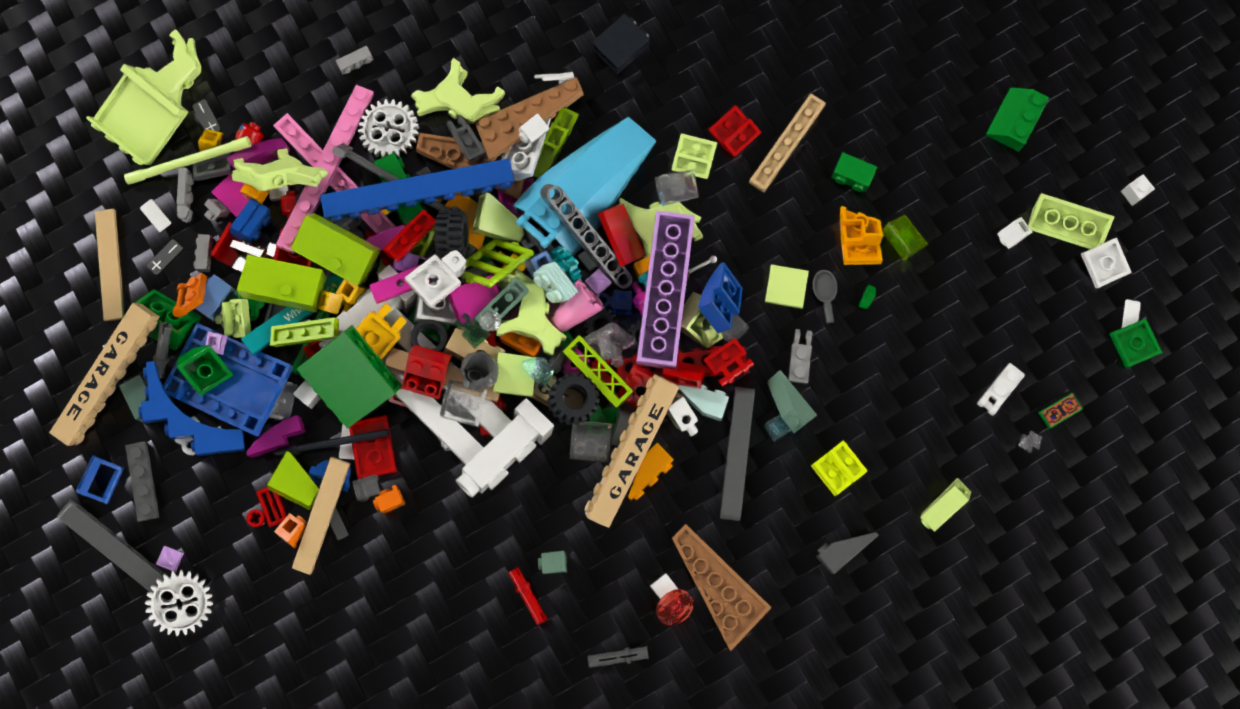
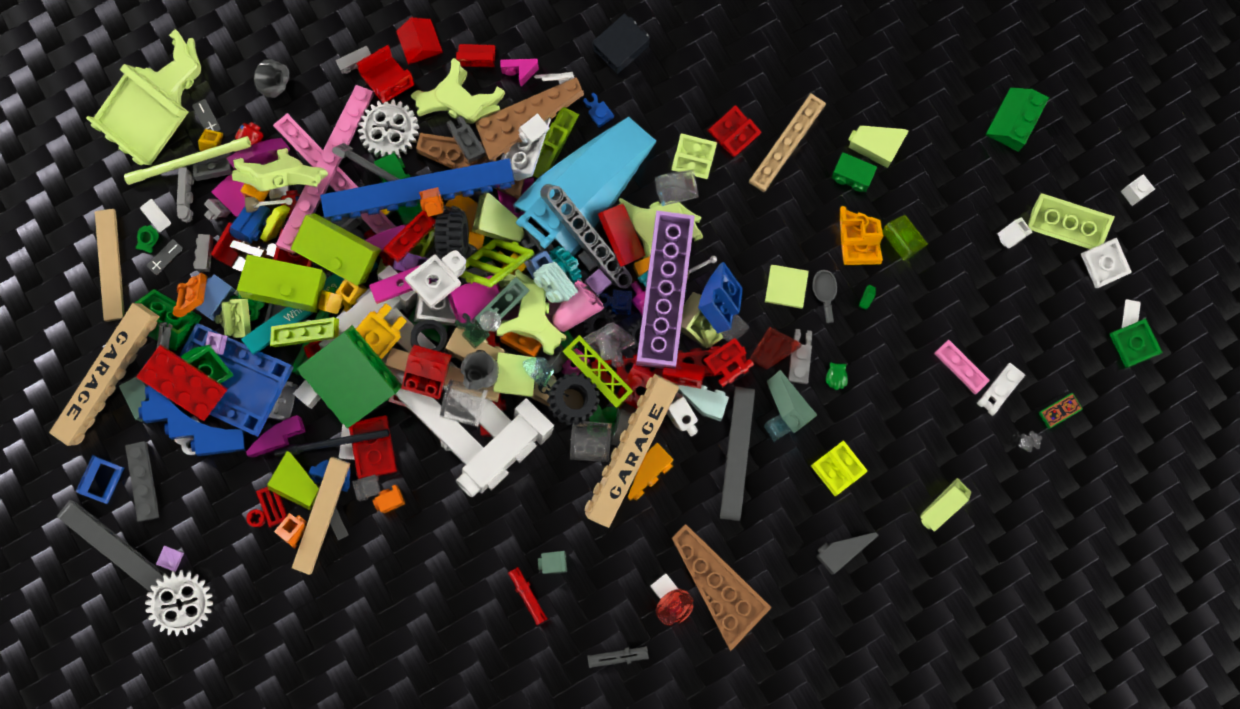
none -> green animal [136,225,159,253]
none -> red plate [136,344,227,421]
none -> hinge [245,197,293,213]
none -> dark grey hair [254,59,289,98]
none -> neon yellow plate [260,204,290,242]
none -> red panel [356,45,414,103]
none -> red slope [396,17,443,65]
none -> orange brick [419,187,444,217]
none -> red panel [456,44,496,67]
none -> dark pink slope [500,59,539,87]
none -> blue plate [584,93,614,128]
none -> clear red wing [749,327,802,369]
none -> green animal [826,363,848,390]
none -> yellowish green slope [848,126,908,168]
none -> bright pink tile [934,340,990,394]

